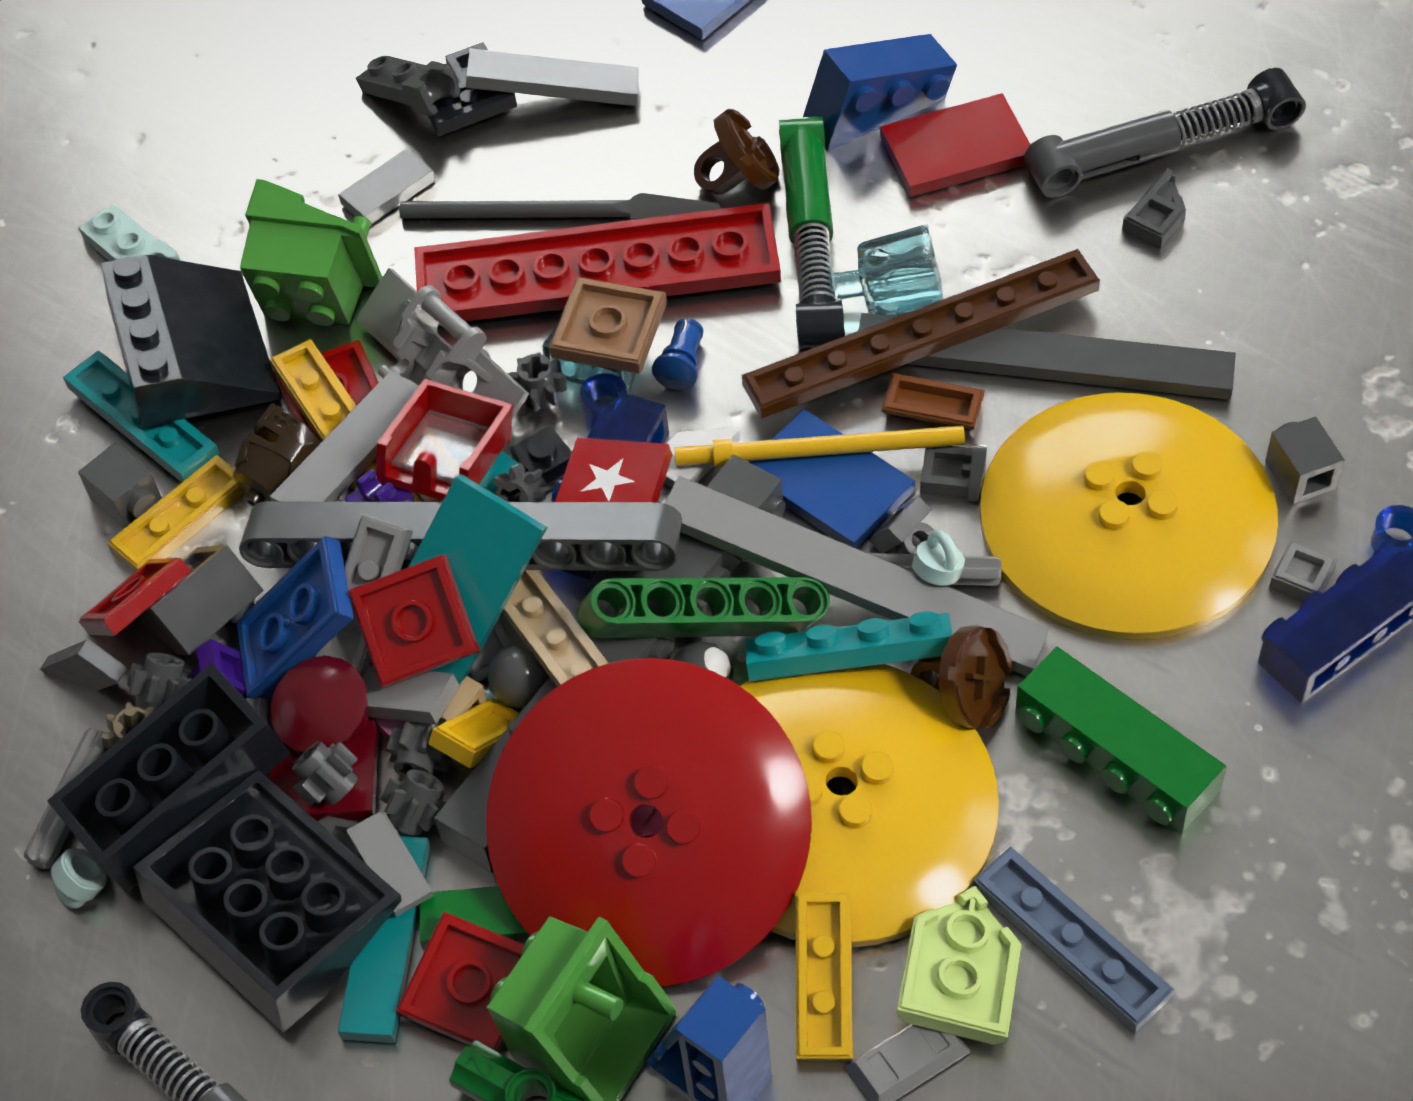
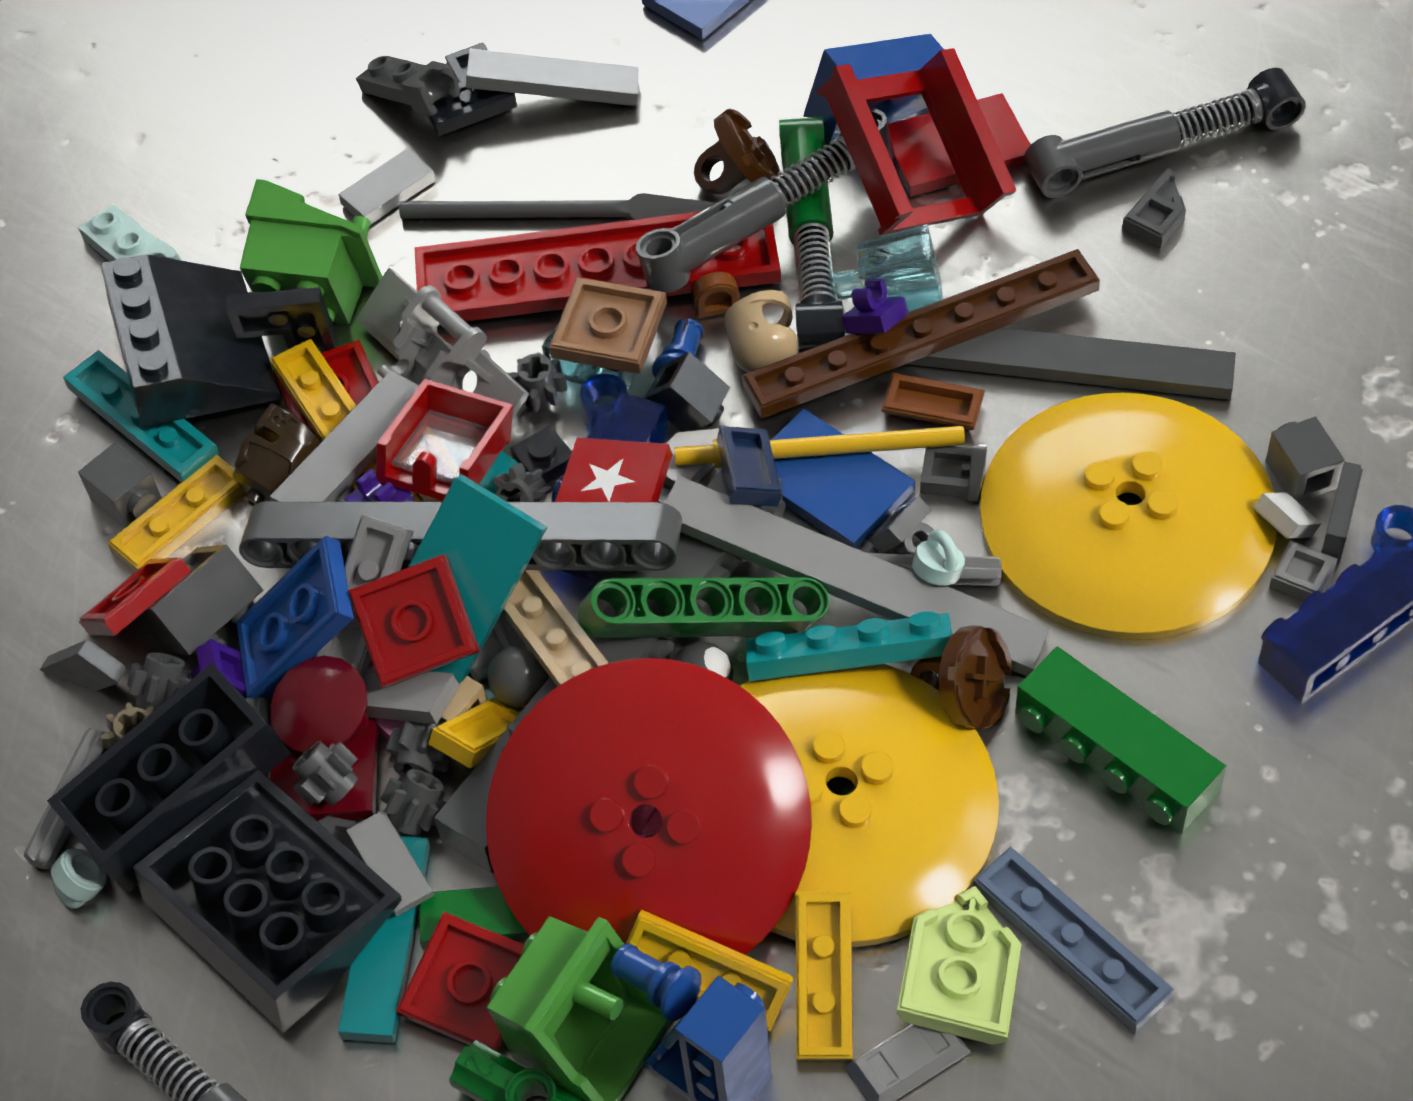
none -> black plate [226,287,338,353]
none -> blue pin [610,943,702,1021]
none -> yellow tile [626,909,794,1032]
none -> dark grey piece [636,108,894,293]
none -> black brick [644,352,731,432]
none -> dark orange tile [692,272,740,319]
none -> dark blue tile [716,426,782,507]
none -> tan helmet [724,290,798,373]
none -> red piece [815,48,1017,236]
none -> dark purple tile [841,279,908,334]
none -> white tile [1253,492,1322,539]
none -> dark grey tile [1321,461,1363,565]

